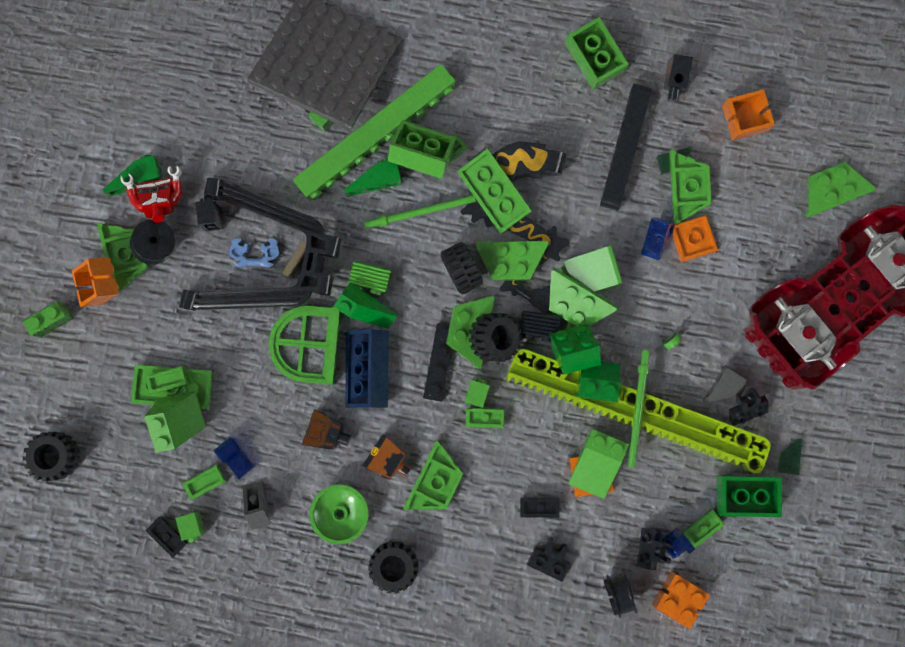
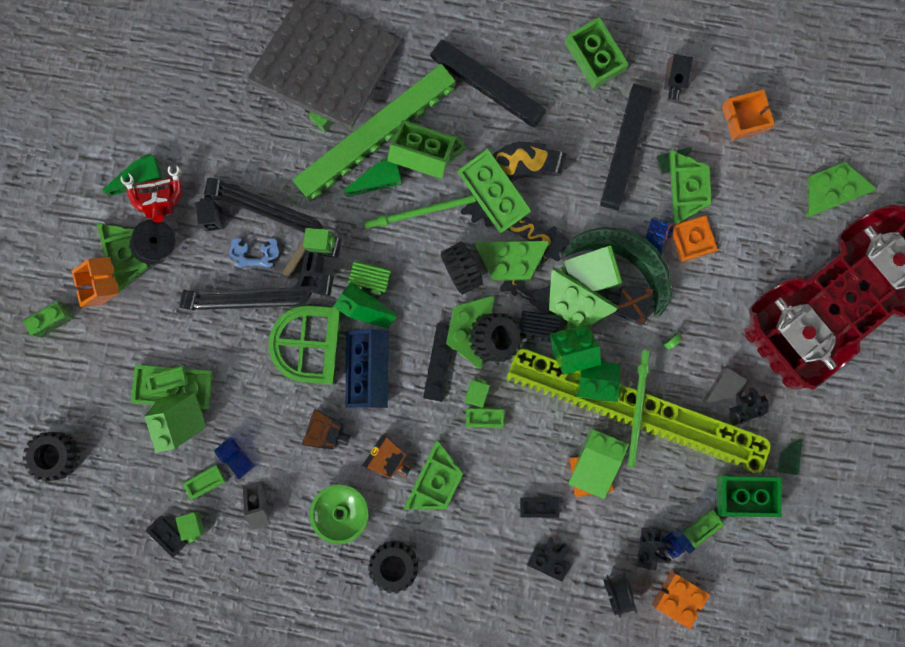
none -> bright green brick [303,228,335,253]
none -> black beam [430,39,546,128]
none -> clear green windscreen [561,227,672,318]
none -> black torso [606,286,654,326]

